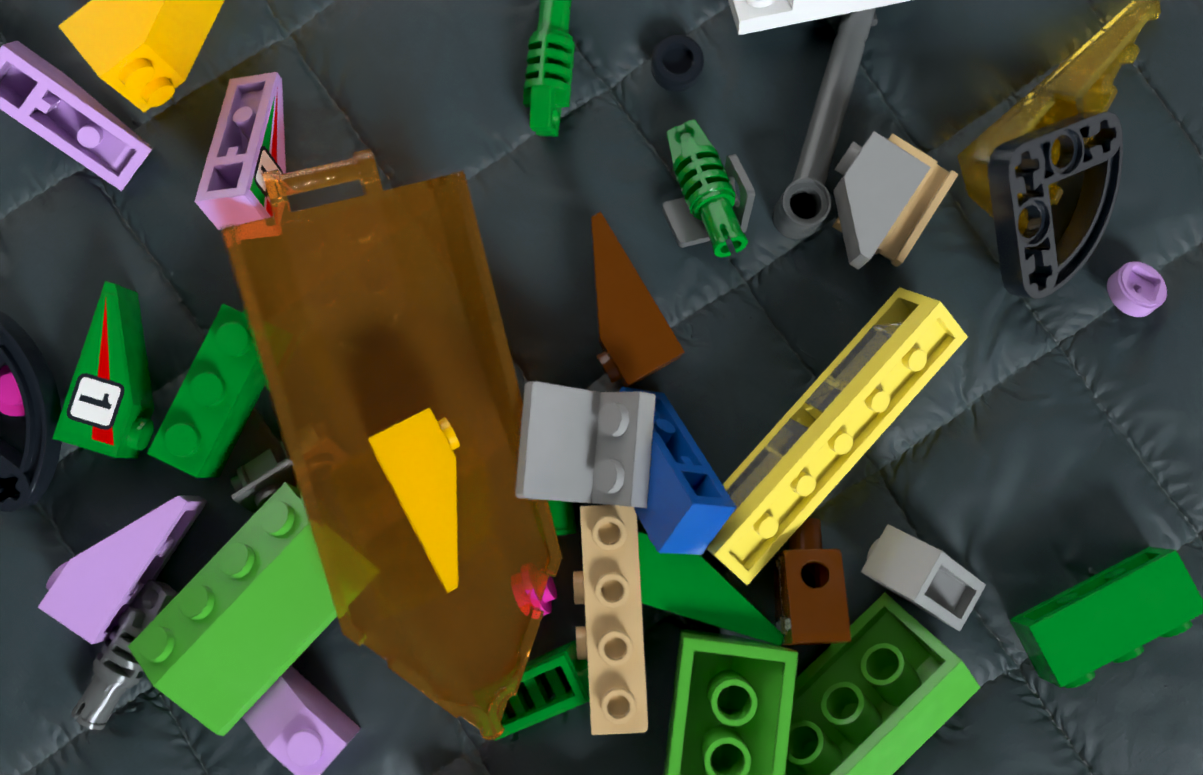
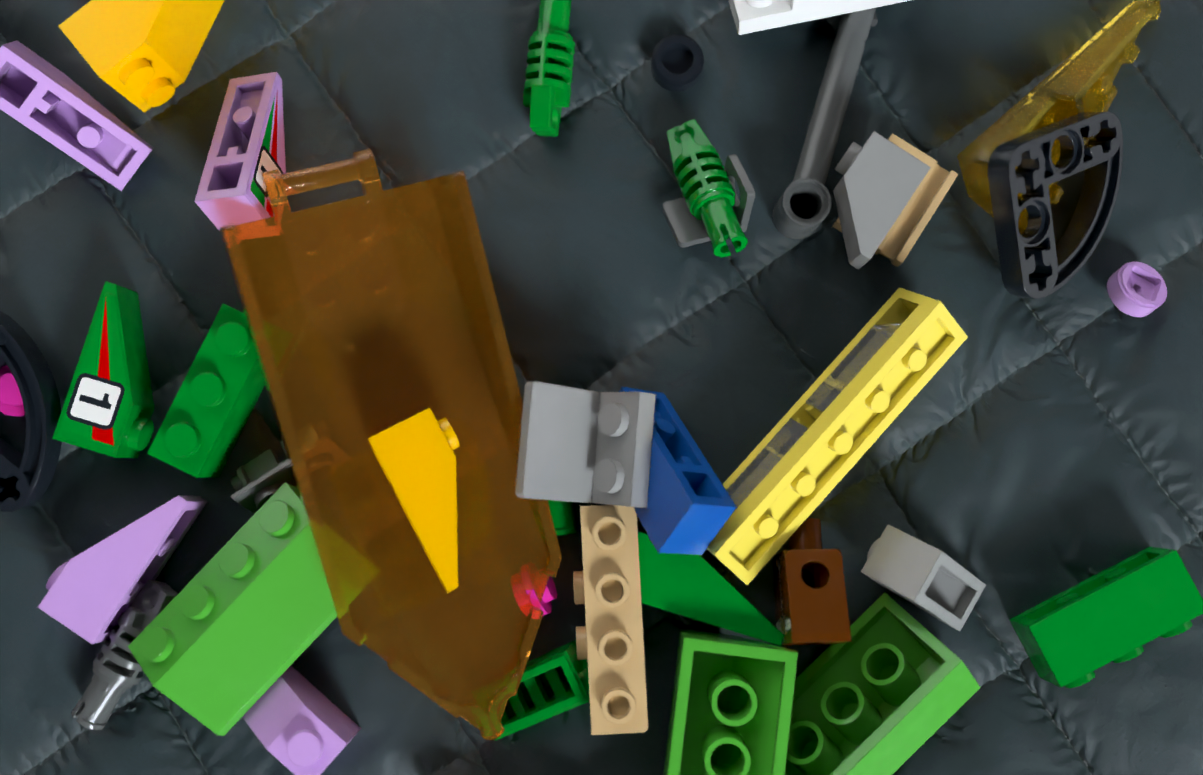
reddish brown slope [591,211,685,388] -> none

